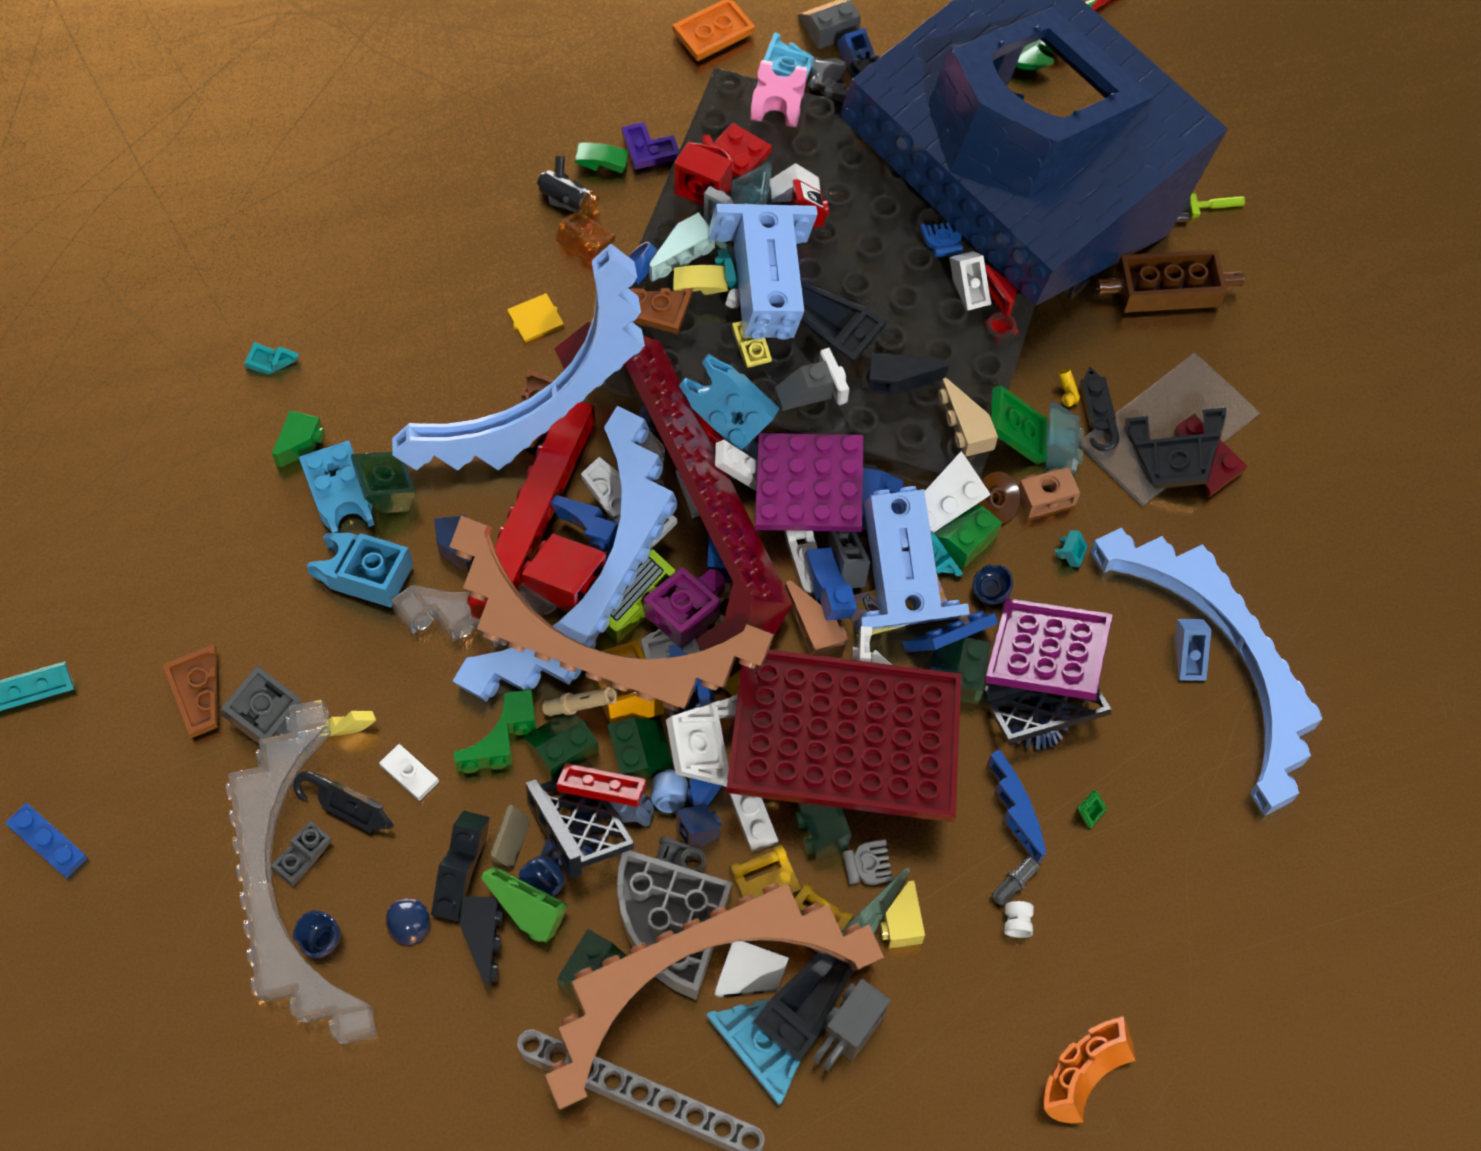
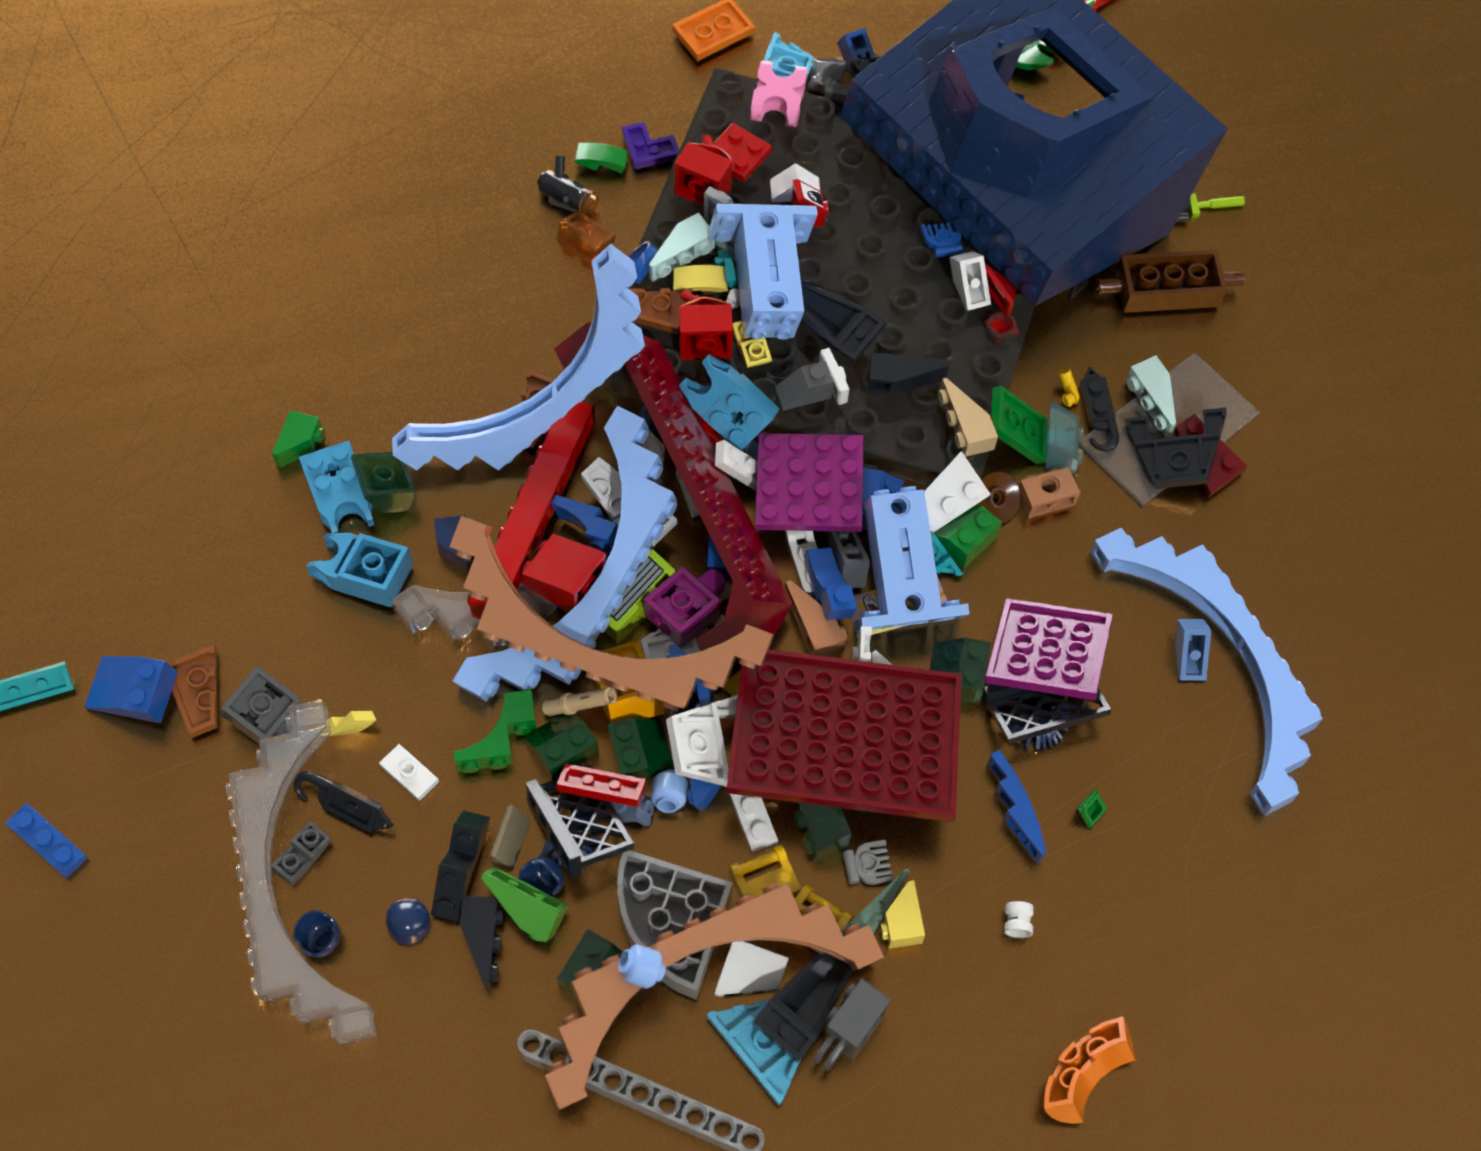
teal slope [244,342,299,374] -> none
yellow piece [507,293,564,343] -> none
dark grey piece [656,837,707,874] -> none
dark blue slope [676,805,722,848] -> none
clear light blue slope [731,163,772,205] -> none
dark grey slope [798,0,861,49] -> none
blue wing [902,611,998,652] -> none
dark blue hair [972,565,1013,604] -> none
dark grey axle [991,856,1040,906] -> none
teal tile [1054,530,1088,567] -> none
none -> blue slope [84,656,178,723]
none -> light blue head [618,944,665,989]
none -> red piece [679,290,733,360]
none -> light aqua slope [1126,356,1176,438]

